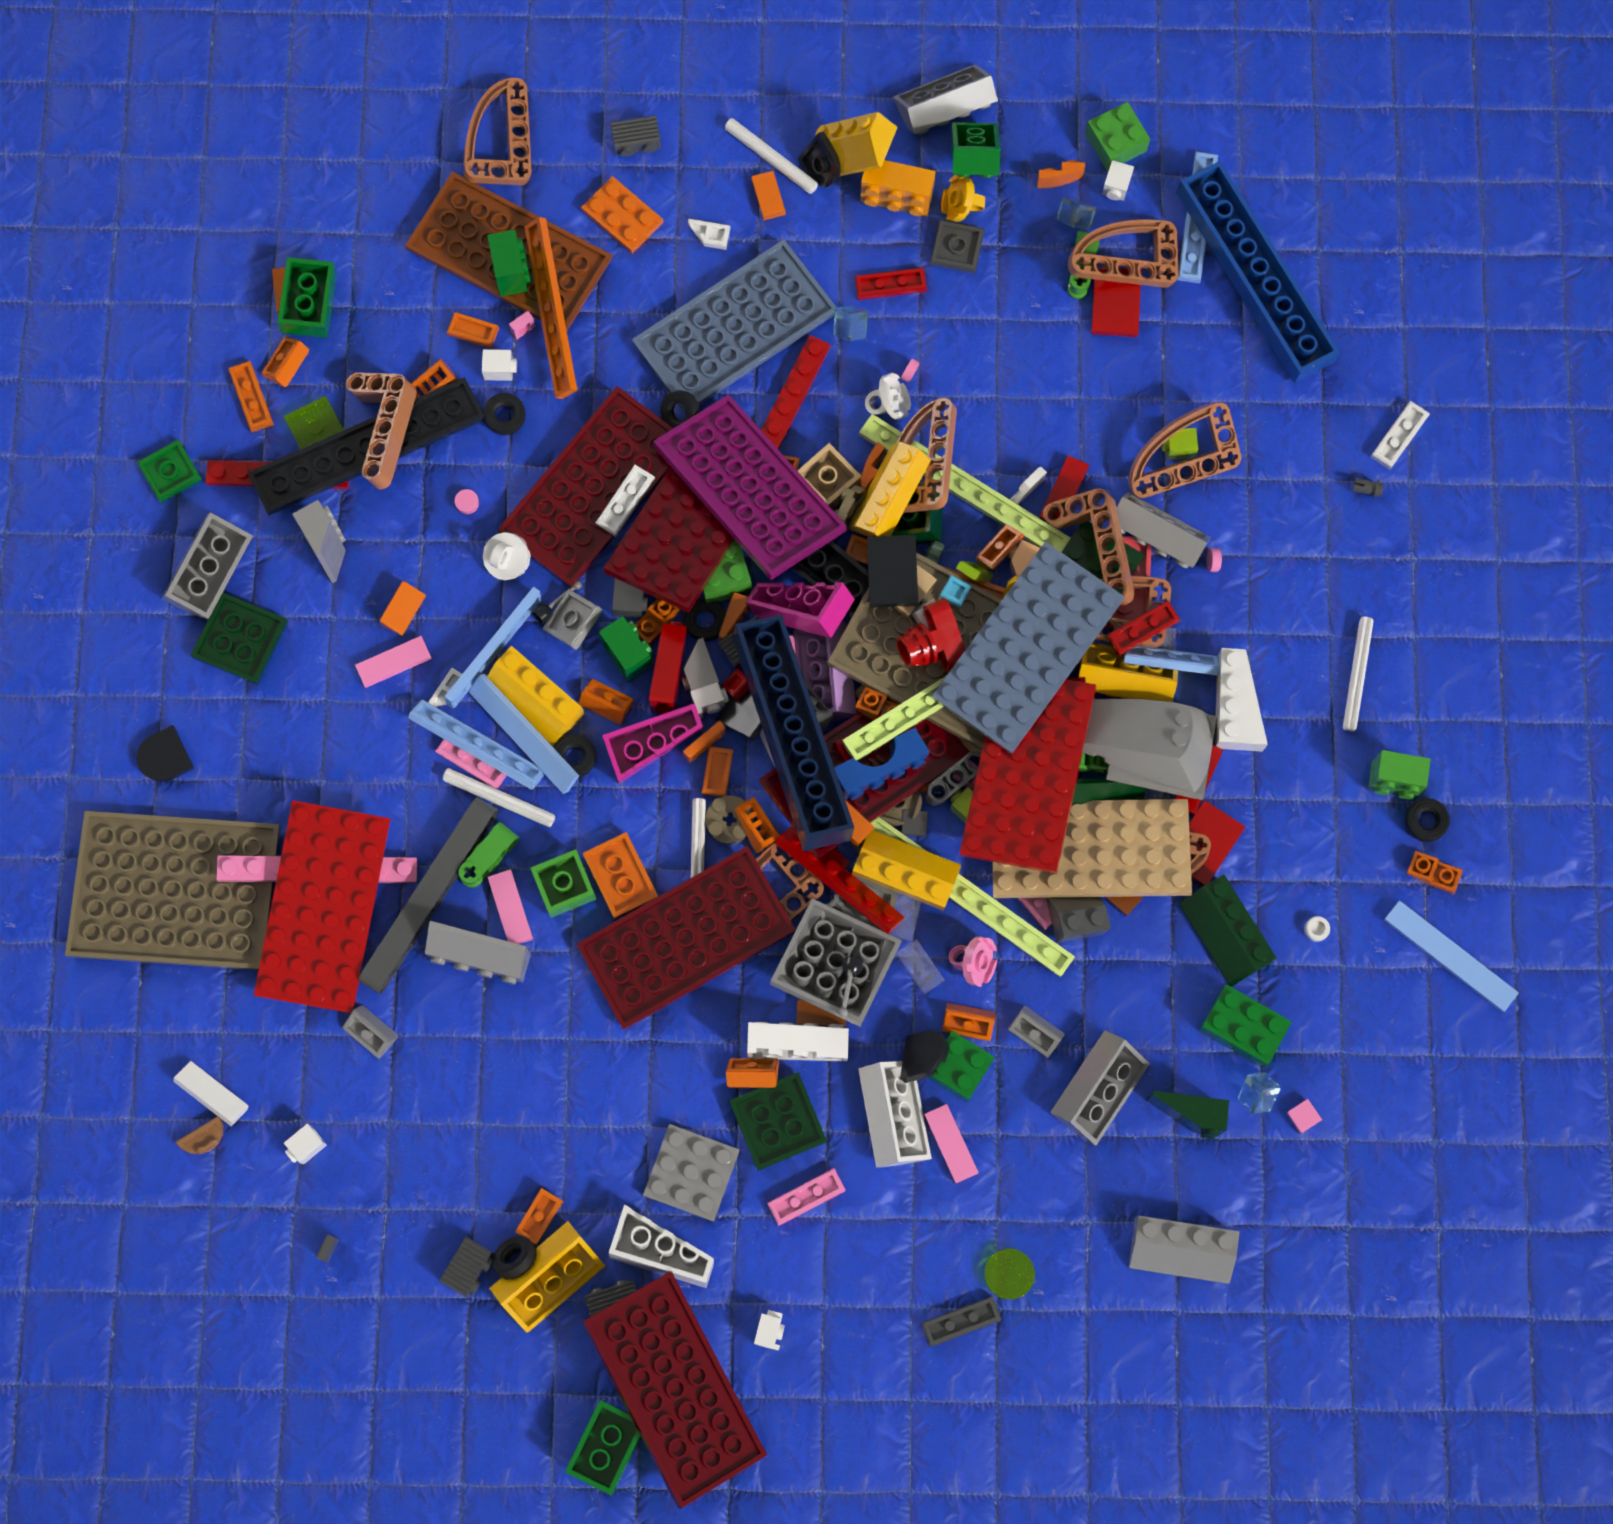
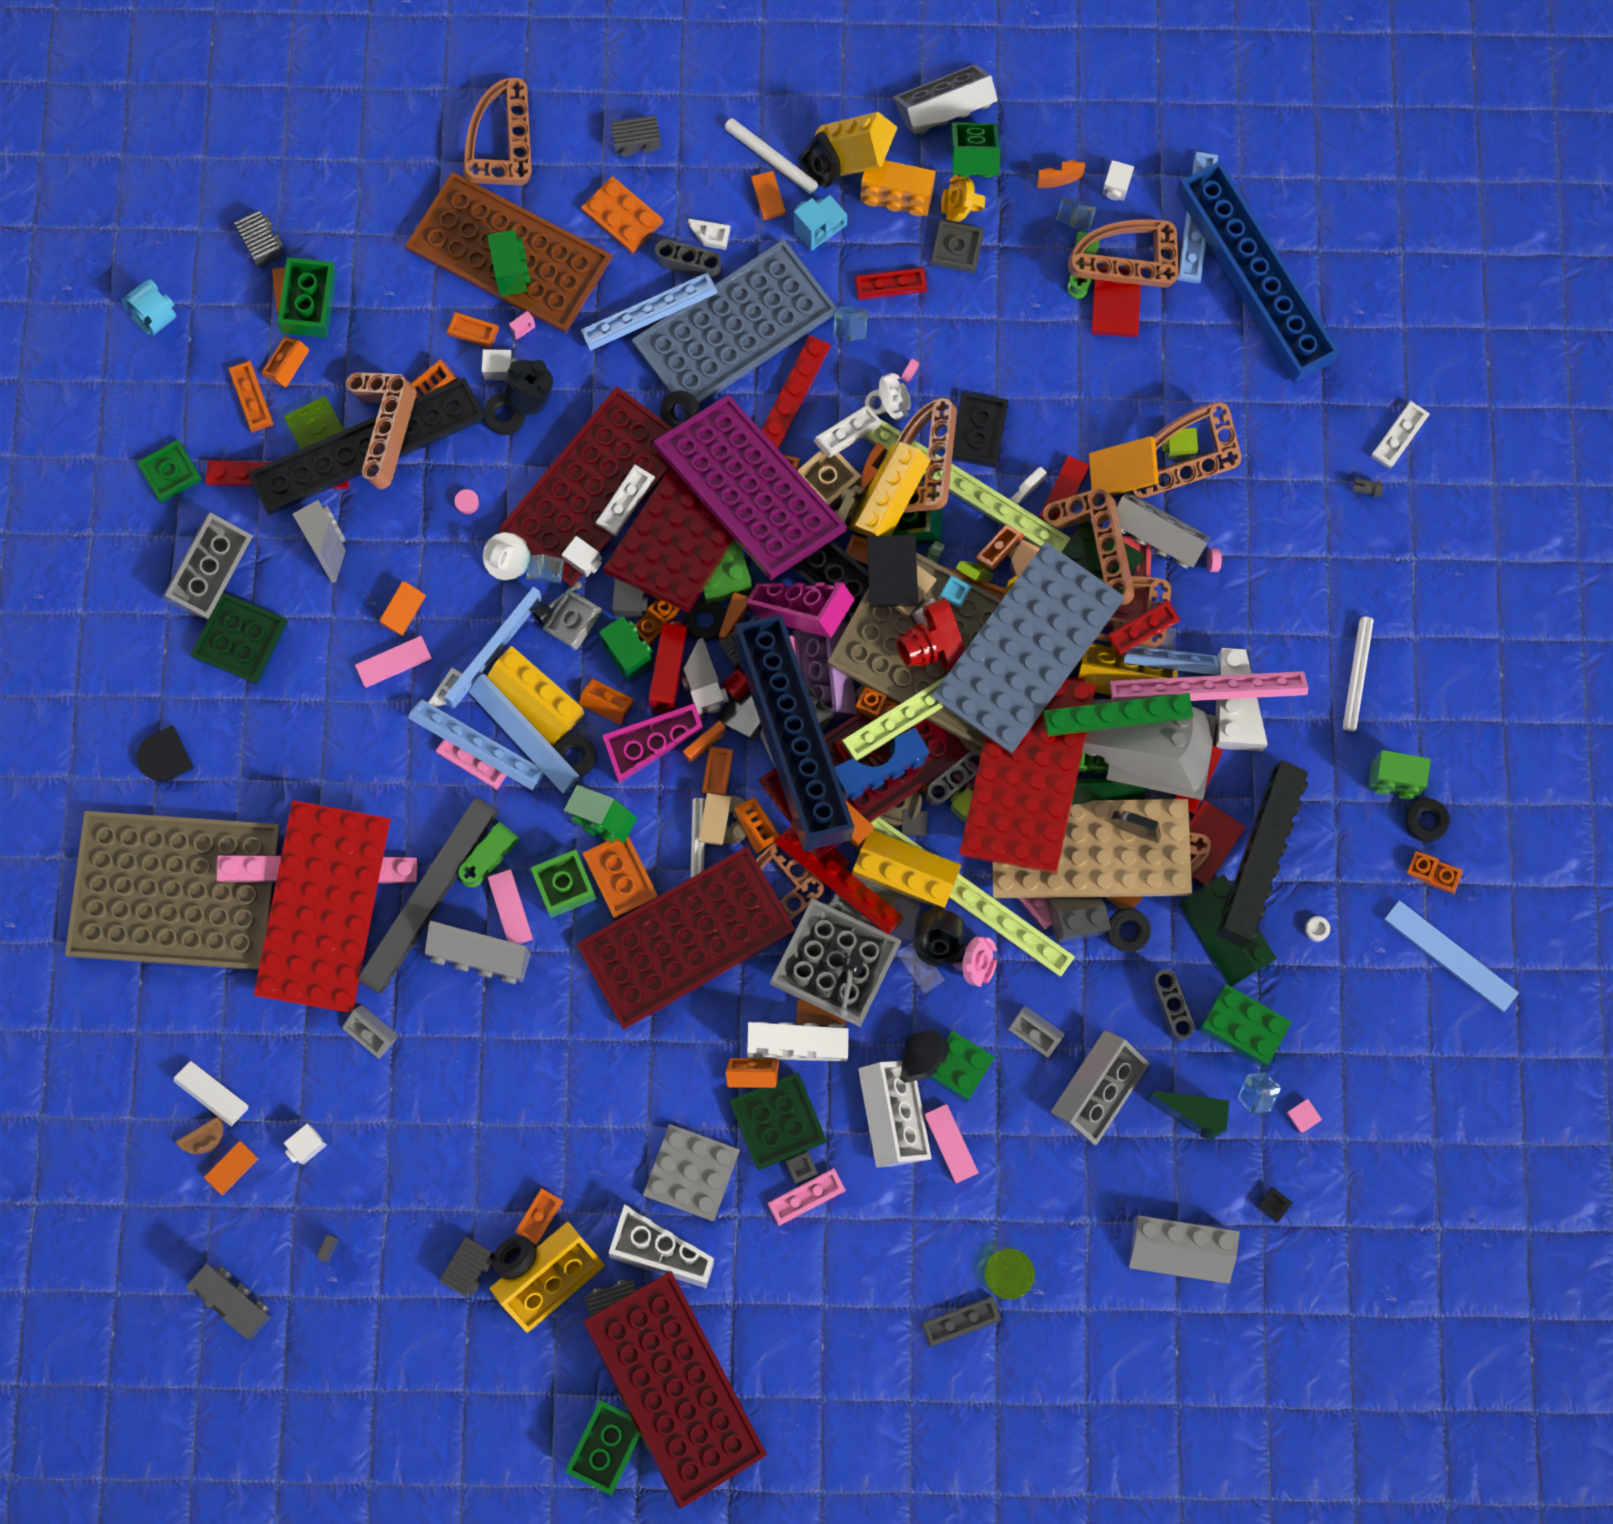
white axle [442,768,555,827] -> none
orange plate [524,217,577,399] -> none
white brick [754,1310,785,1351] -> none
orange slope [942,1003,995,1041] -> none
bright green brick [1085,102,1150,171] -> none
none -> medium azure brick [121,279,176,336]
none -> dark grey wedge [185,1264,273,1340]
none -> orange tile [204,1141,259,1195]
none -> dark grey brick [234,210,284,268]
none -> black brick [502,360,553,415]
none -> clear light blue panel [526,554,564,584]
none -> white brick [562,536,602,577]
none -> green brick [563,785,637,844]
none -> light blue tile [581,272,718,351]
none -> dark grey beam [655,239,721,280]
none -> tan tile [698,793,731,846]
none -> dark grey tile [785,1151,818,1184]
none -> medium azure brick [794,195,848,251]
none -> white tile [814,405,882,458]
none -> black brick [914,906,964,966]
none -> black tile [952,392,1009,468]
none -> green plate [1043,693,1194,737]
none -> light orange tile [1089,436,1159,496]
none -> black tyre [1107,908,1151,953]
none -> bright pink plate [1109,671,1308,702]
none -> black tile [1110,811,1162,843]
none -> dark grey beam [1152,969,1194,1042]
none -> pearl dark grey brick [1216,760,1308,947]
none -> black tile [1256,1187,1293,1223]

